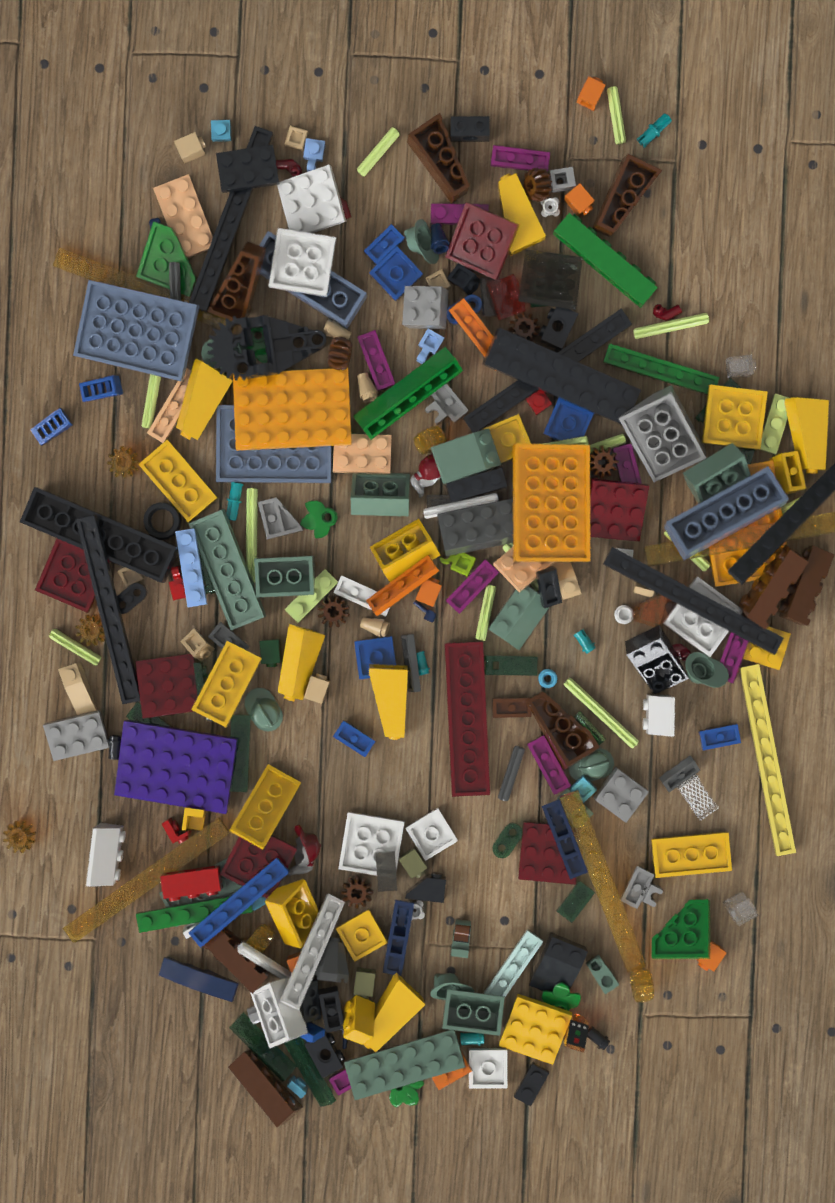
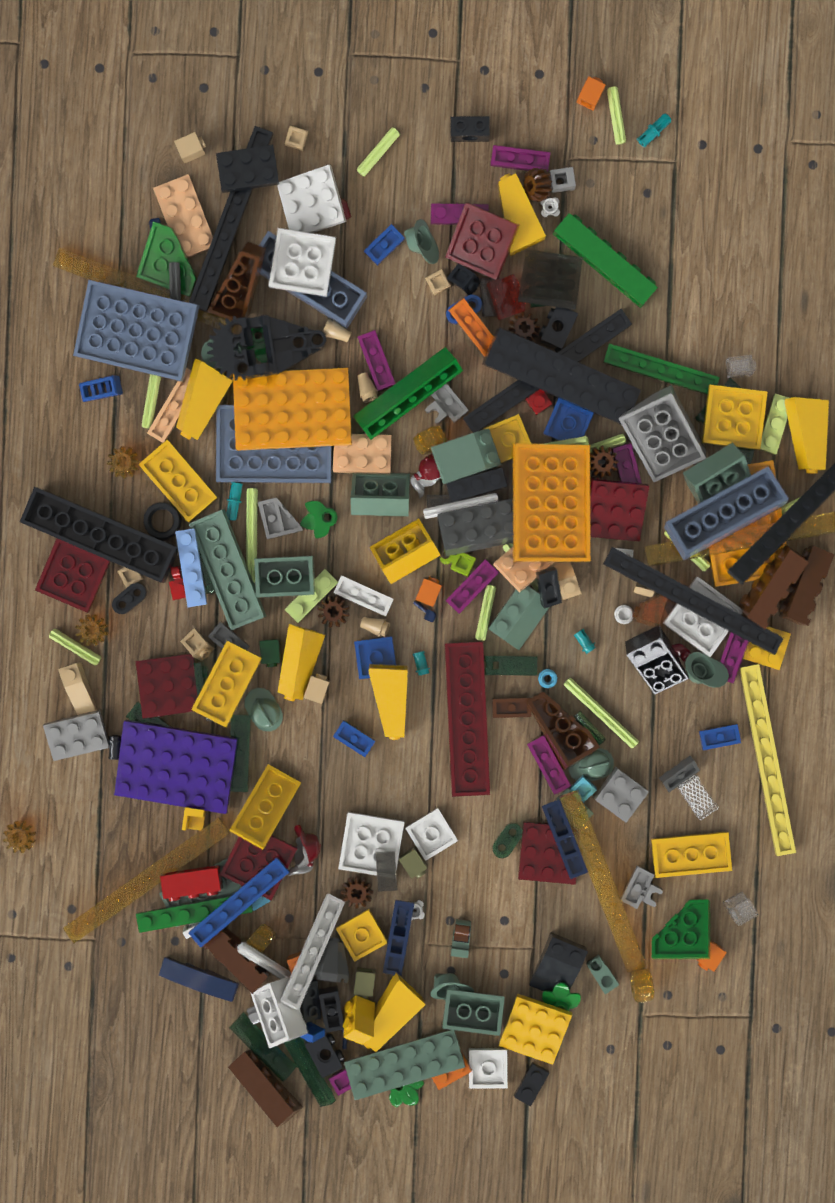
blue slope [31,408,73,446] -> none
black plate [76,514,140,704] -> none
white slope [86,823,126,887] -> none
red bracket [162,818,192,844] -> none
medium azure plate [211,120,231,142] -> none
yellow slope [265,879,319,949] -> none
dark red arm [276,159,302,177] -> none
medium azure plate [287,1075,308,1099] -> none
light blue plate [303,138,325,172] -> none
reddish brown gear [328,337,352,370] -> none
orange plate [366,555,439,616] -> none
blue plate [369,246,423,302] -> none
dark grey tile [401,634,421,692] -> none
light grey brick [402,286,448,329] -> none
black slope [405,872,446,903] -> none
reddish brown wedge [407,113,470,204] -> none
light blue plate [416,328,444,364] -> none
dark blue cone [430,223,450,254] -> none
teal pin [460,1033,484,1046] -> none
light aqua plate [484,929,543,997] -> none
dark grey axle [498,746,525,801] -> none
clear green plate [556,880,595,923] -> none
slope [563,1014,589,1053] -> none
orange brick [564,183,595,217] -> none
black pin [587,1026,610,1050] -> none
reddish brown wedge [592,154,662,237] -> none
yellowish green axle [633,313,709,339] -> none
white slope [643,695,675,736] -> none
dark red arm [653,304,682,321] -> none
yellow brick [769,451,806,494] -> none

